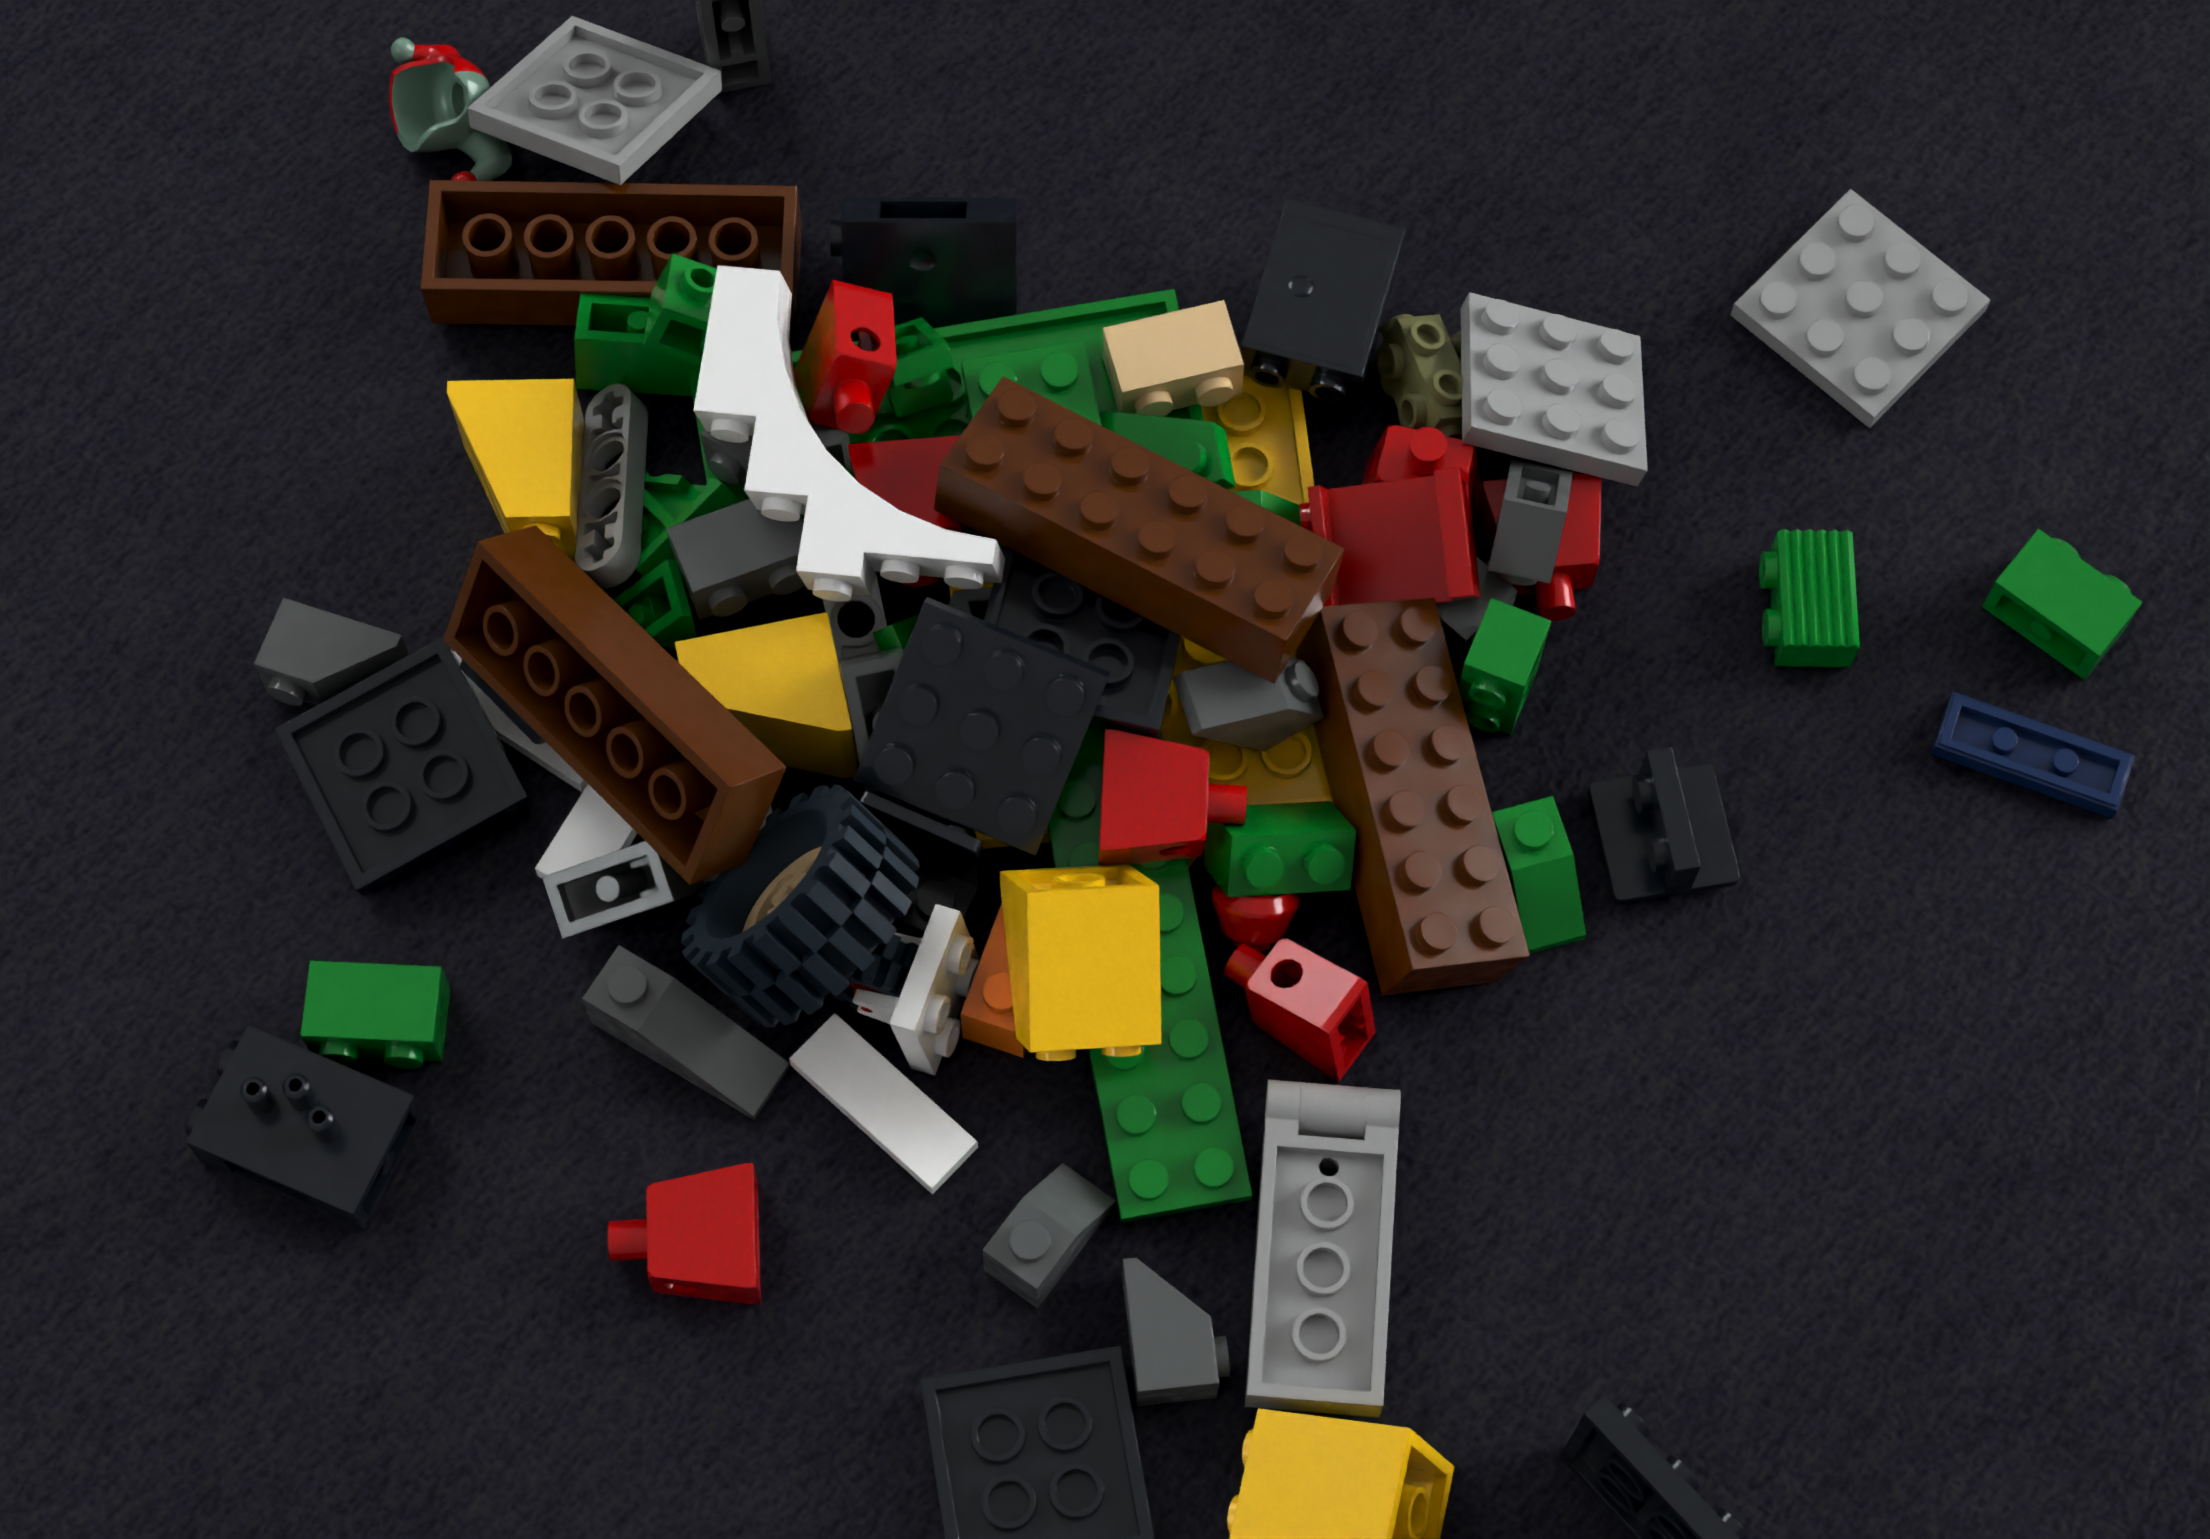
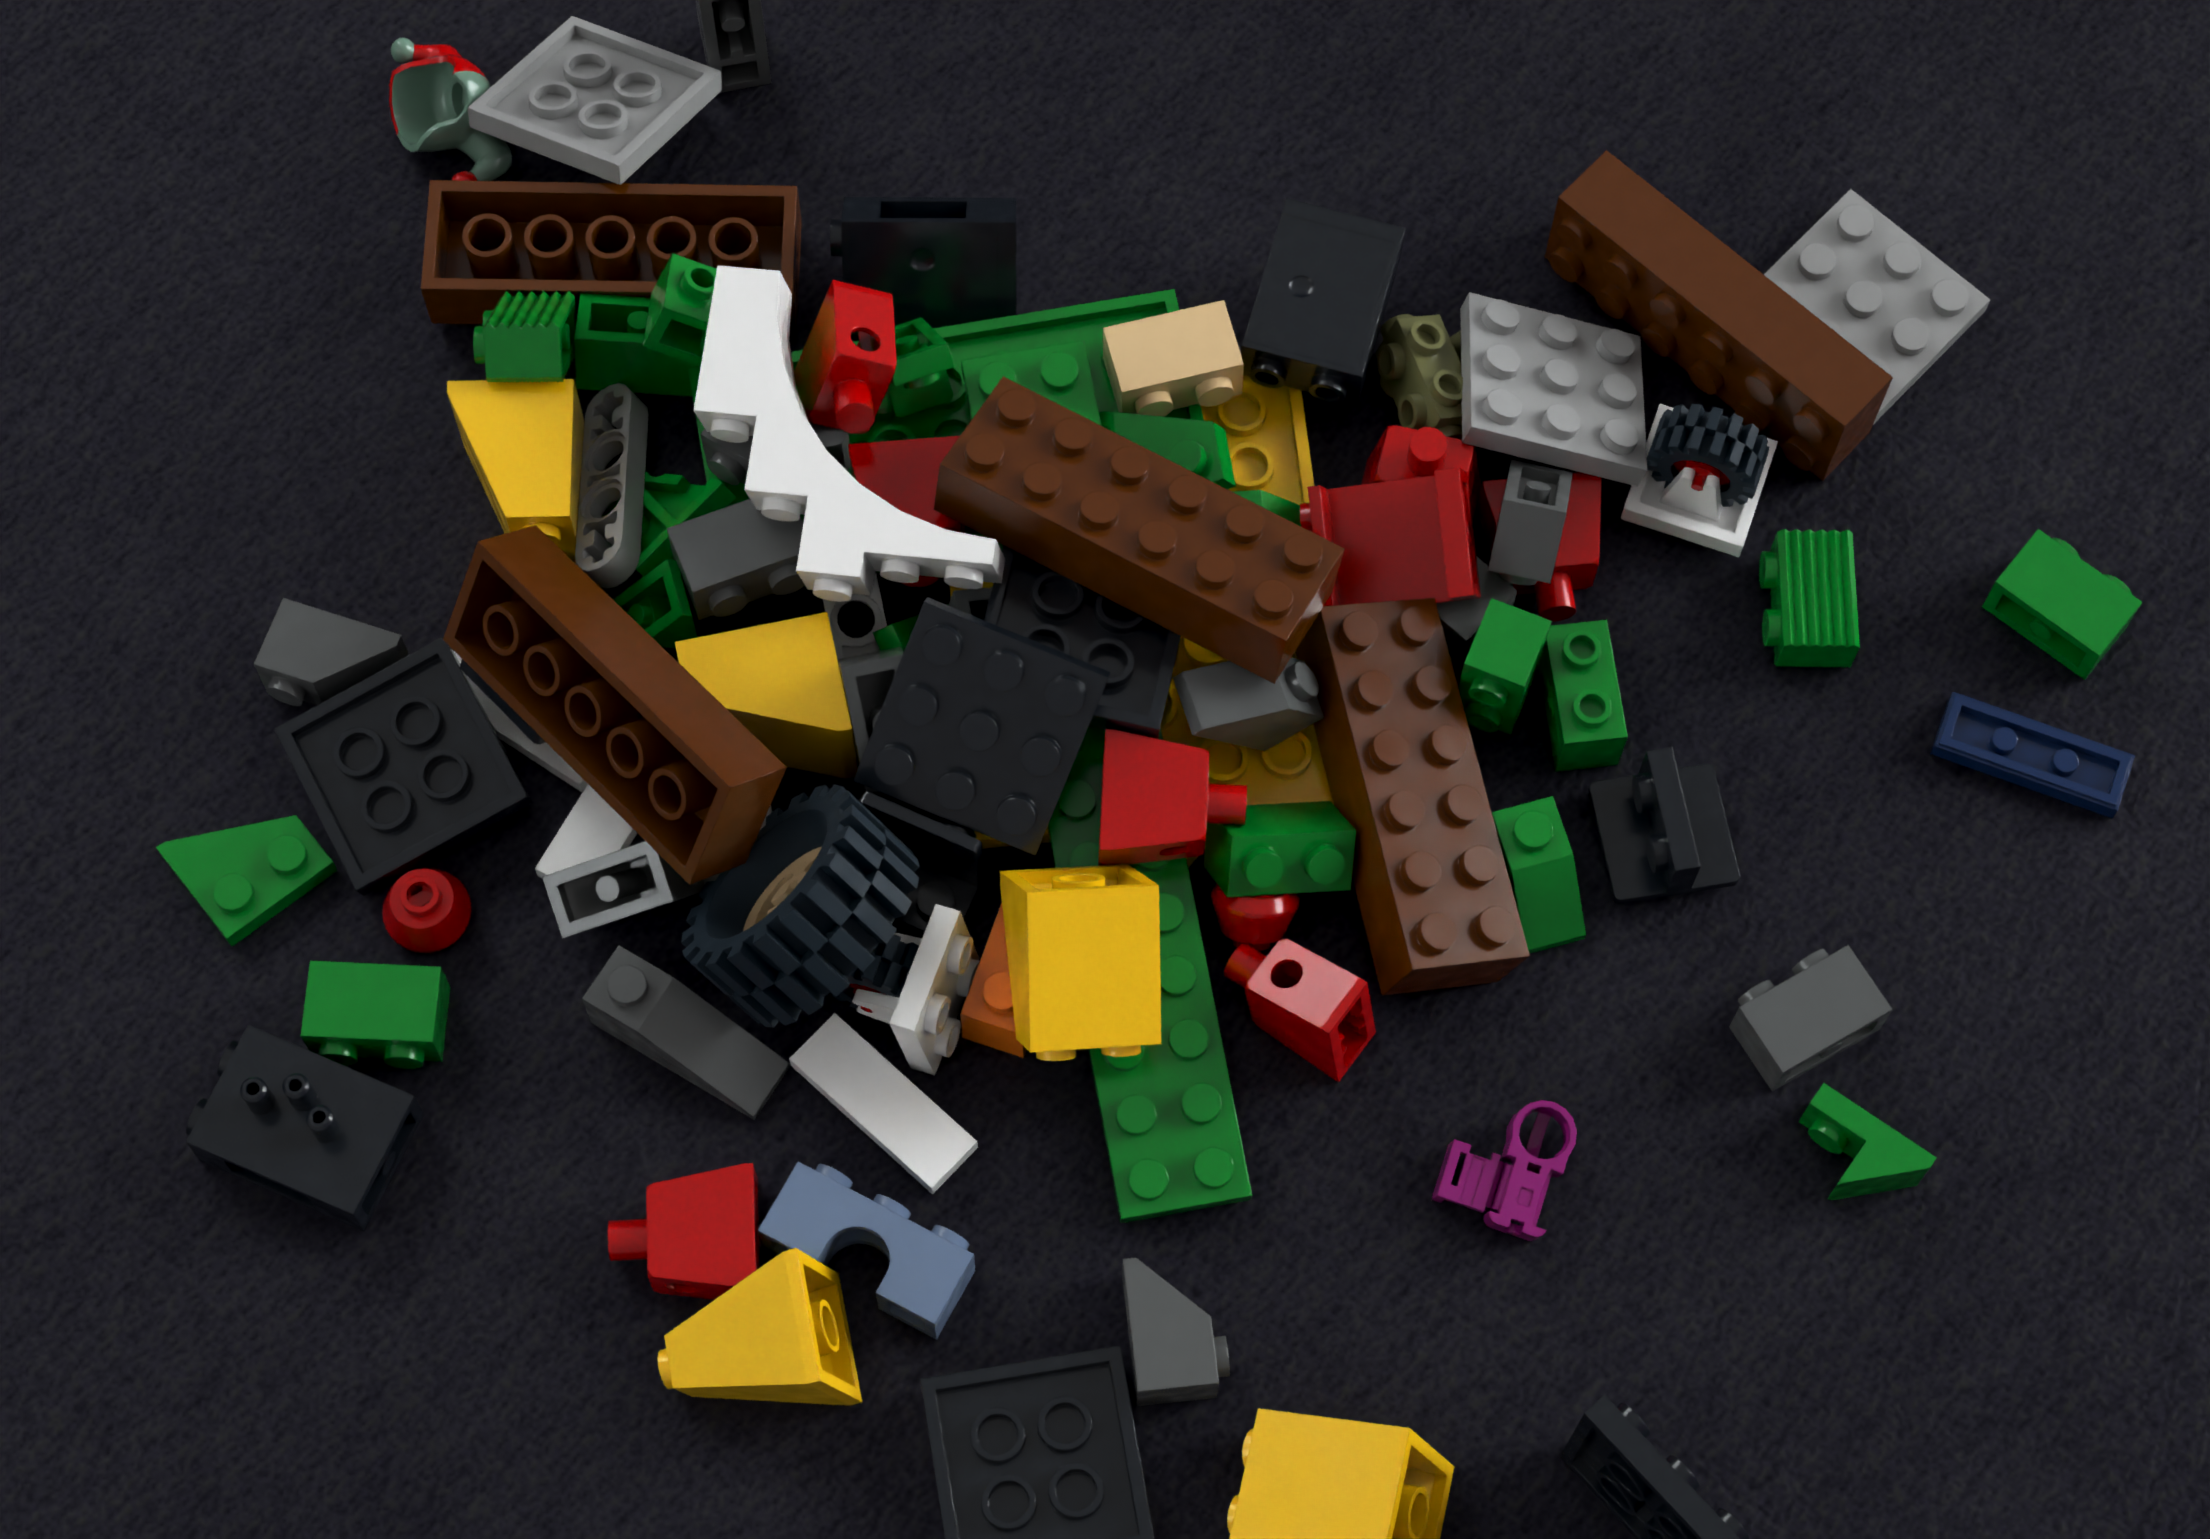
dark grey slope [983,1163,1116,1309] -> none
light grey hinge [1245,1080,1401,1418] -> none
none -> green wing [156,815,338,947]
none -> red cone [382,868,471,953]
none -> green brick [473,290,576,382]
none -> yellow slope [657,1248,862,1406]
none -> sand blue arch [758,1161,975,1340]
none -> magenta piece [1431,1100,1577,1241]
none -> green brick [1538,620,1628,772]
none -> reddish brown brick [1544,150,1893,481]
none -> plate [1621,404,1778,557]
none -> dark grey brick [1729,945,1893,1092]
none -> green slope [1799,1083,1937,1200]

